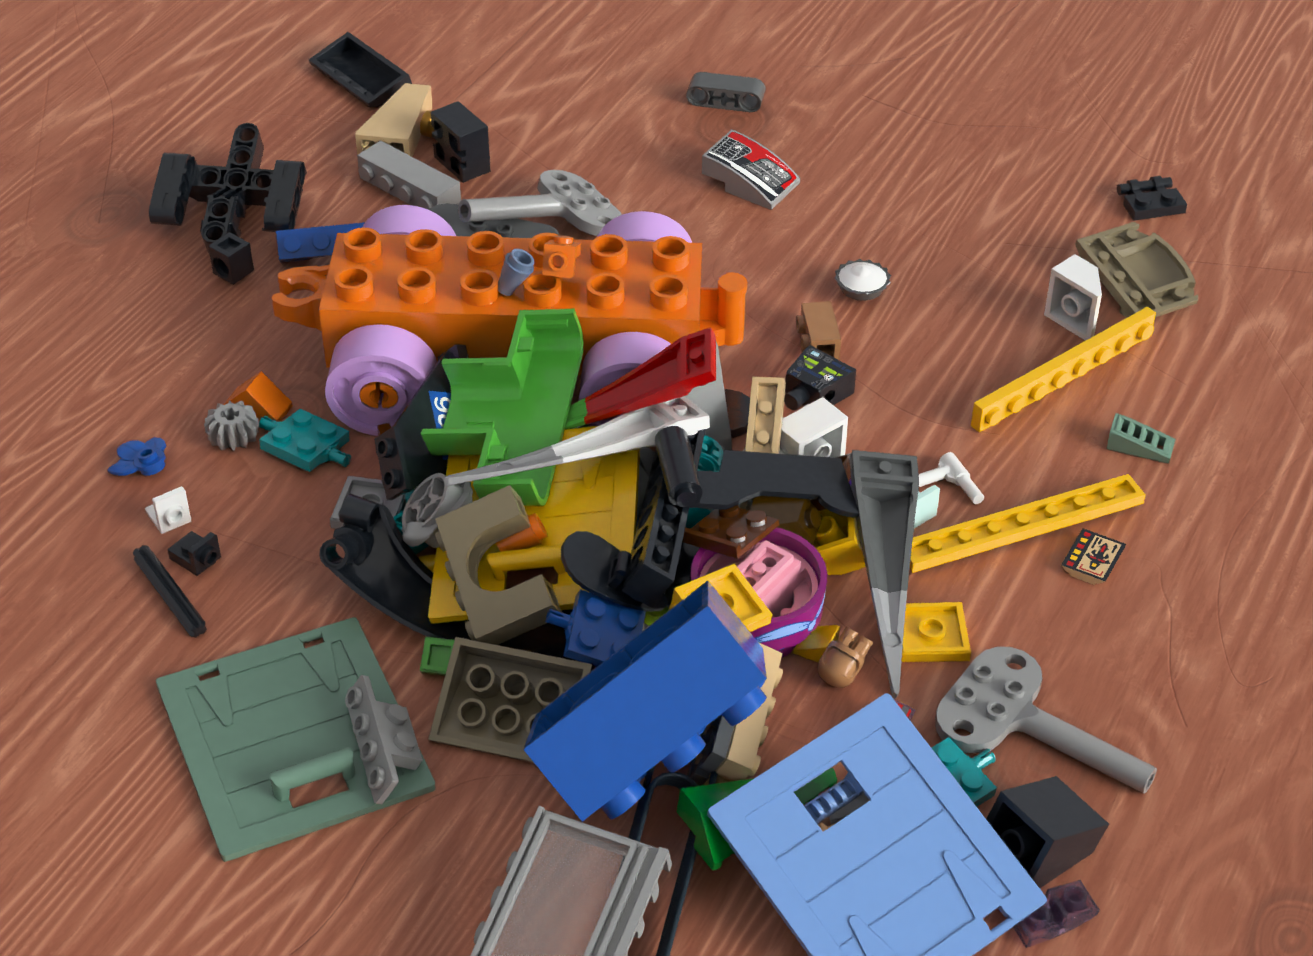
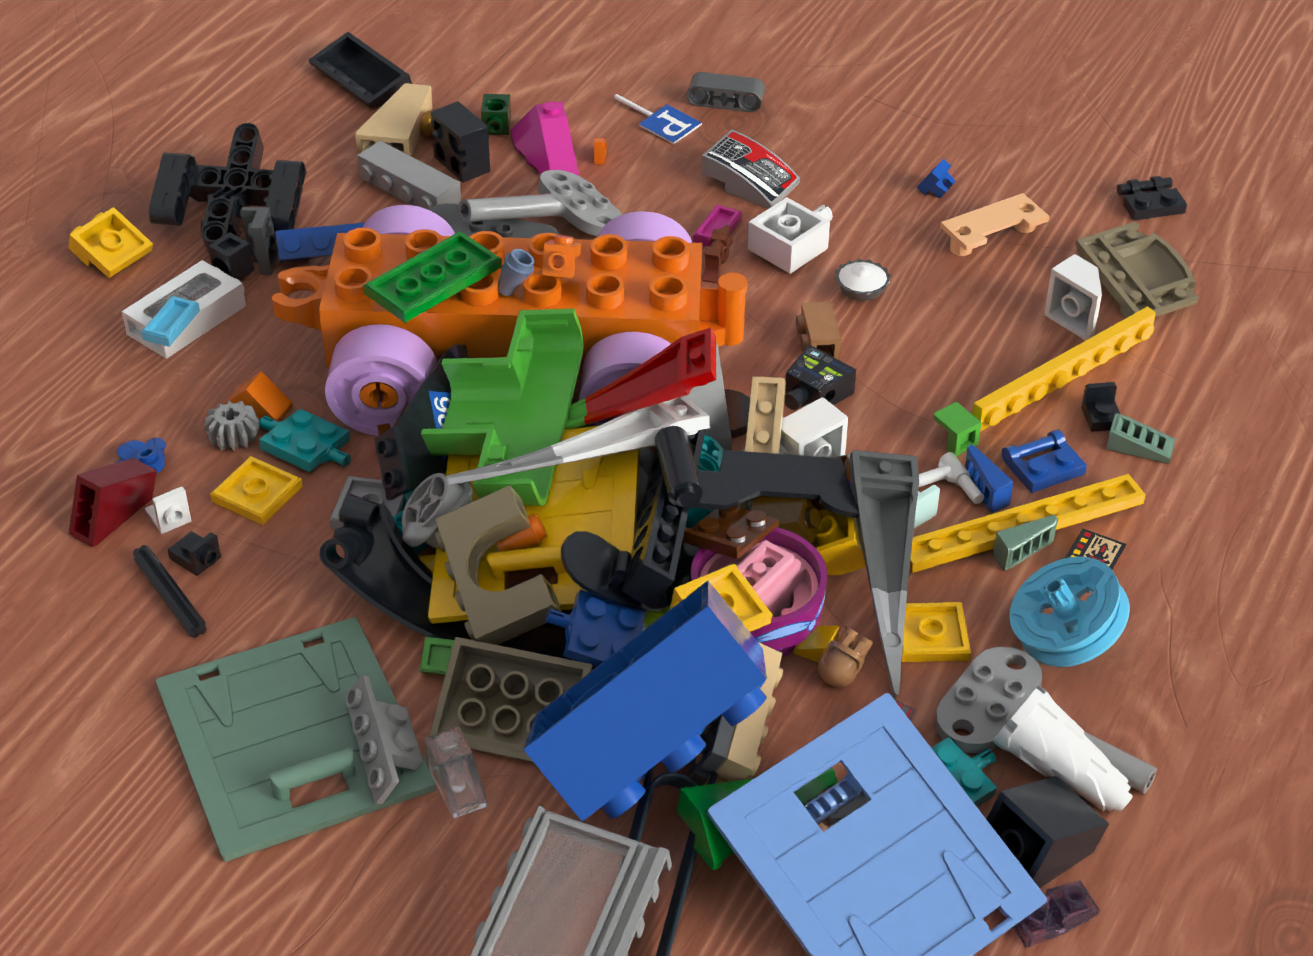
none -> yellow plate [68,207,153,278]
none -> dark red slope [68,458,157,547]
none -> white piece [122,260,246,359]
none -> medium azure tile [141,296,200,347]
none -> yellow tile [210,456,303,525]
none -> dark grey bracket [240,207,278,275]
none -> green tile [363,231,502,323]
none -> clear slope [424,726,488,819]
none -> dark green brick [481,94,511,135]
none -> dark pink wedge [510,101,579,177]
none -> orange tile [594,137,607,165]
none -> blue piece [614,94,702,145]
none -> dark pink tile [693,205,742,247]
none -> copper piece [703,225,733,283]
none -> white brick [748,197,833,274]
none -> blue tile [917,159,956,198]
none -> bright green panel [933,402,982,457]
none -> light nougat brick [940,193,1049,256]
none -> blue slope [965,444,1013,513]
none -> white cone [992,685,1133,813]
none -> sand green slope [993,514,1058,570]
none -> blue plate [1002,429,1087,493]
none -> medium azure wheel [1009,557,1130,667]
none -> black bracket [1081,382,1120,432]

